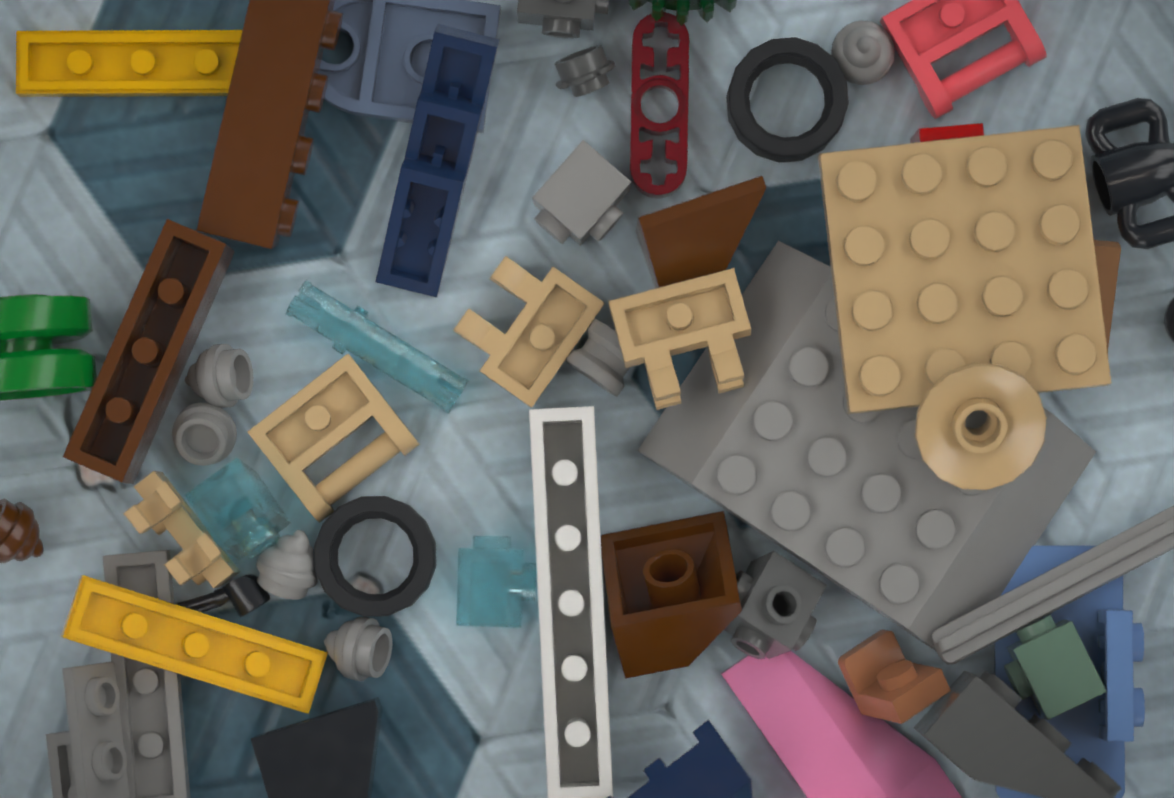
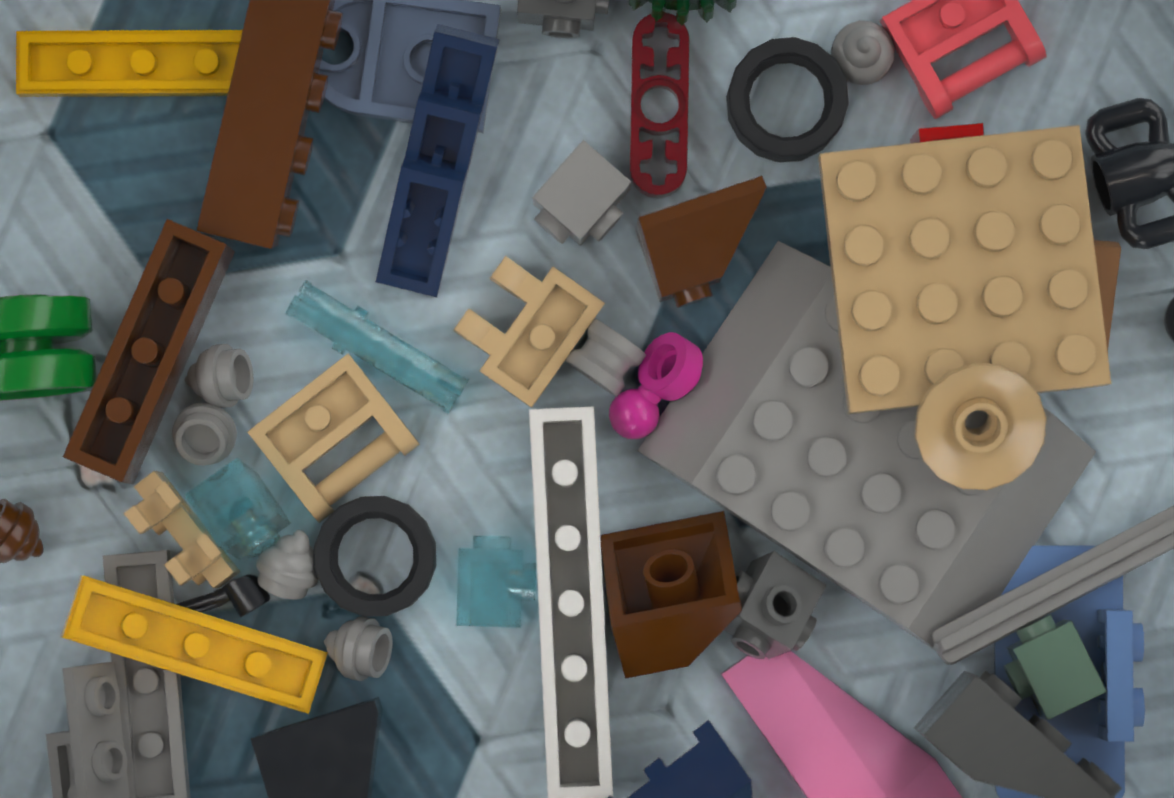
dark grey plate [554,45,615,97] -> none
tan plate [608,268,751,410] -> none
nougat bracket [838,629,951,724] -> none
none -> dark pink plate [609,332,703,439]

